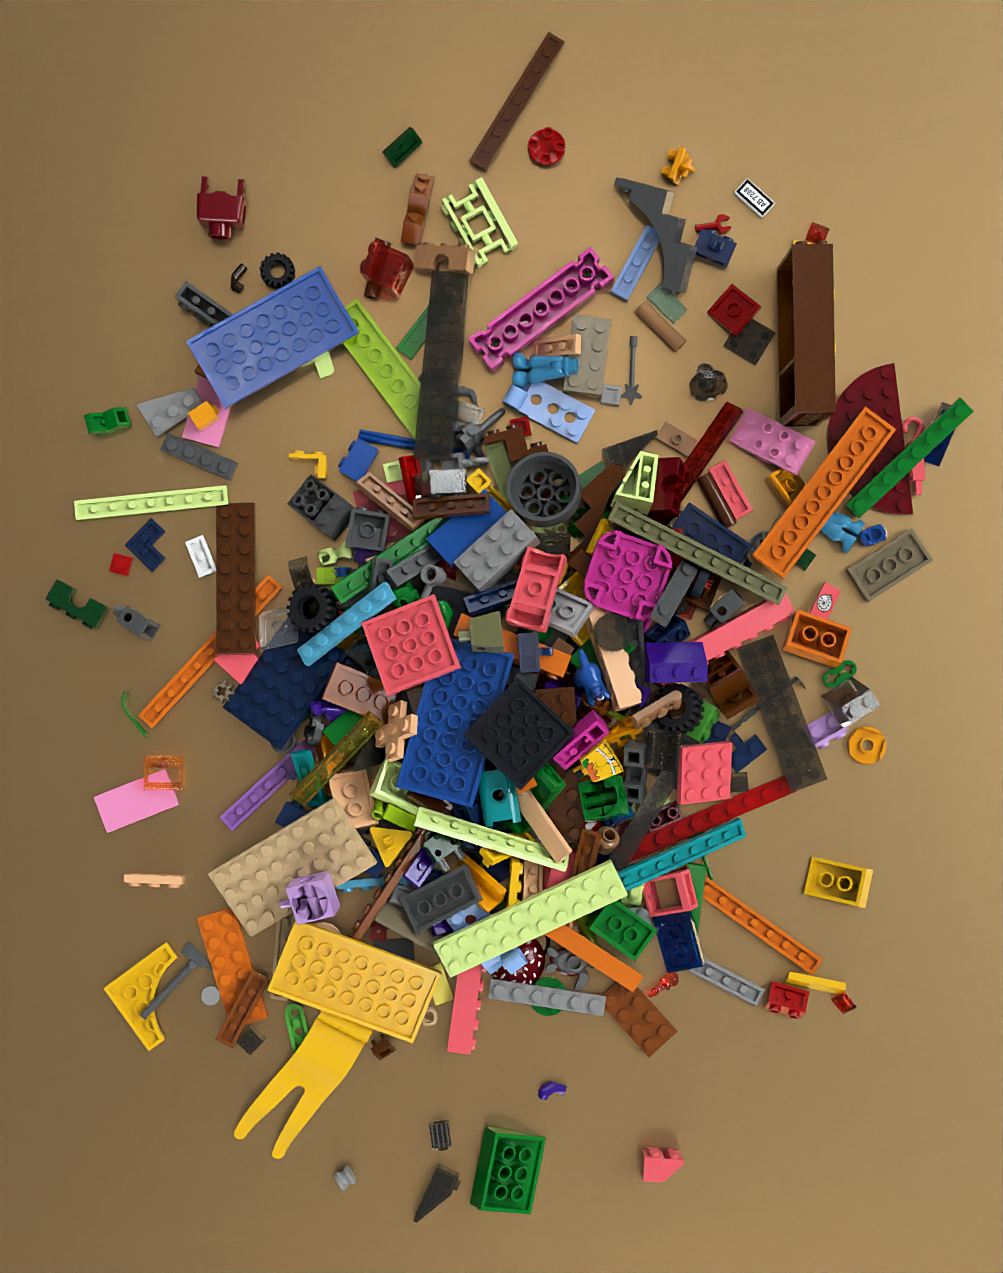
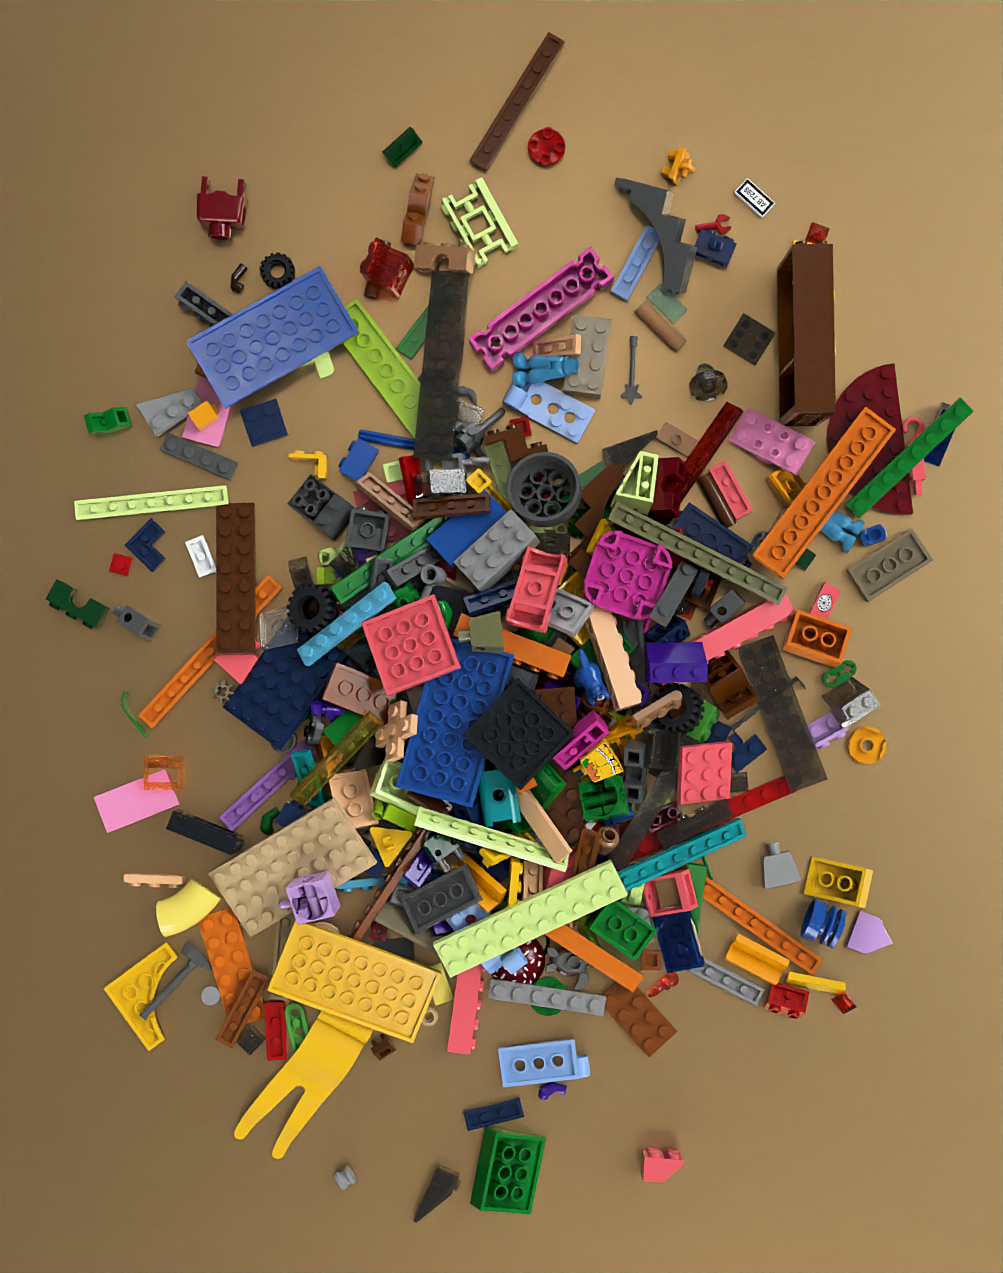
clear smoke brick [429,1119,452,1151] -> none
dark blue plate [518,632,553,673] -> none
clear smoke tile [593,613,632,653] -> none
light grey tile [600,384,622,406] -> none
red tile [707,284,761,336] -> none
none -> light yellow brick [156,879,221,937]
none -> black door [166,809,244,855]
none -> dark blue plate [240,399,288,447]
none -> green arm [260,807,280,835]
none -> red plate [264,1000,287,1061]
none -> clear smoke piece [329,546,356,578]
none -> dark blue tile [463,1097,524,1131]
none -> light blue hinge [498,1039,591,1087]
none -> dark orange plate [641,950,661,971]
none -> clear smoke bracket [656,798,734,849]
none -> light orange panel [725,934,790,985]
none -> light grey torso [761,841,802,889]
none -> blue wheel [800,899,846,949]
none -> lavender slope [847,911,892,954]

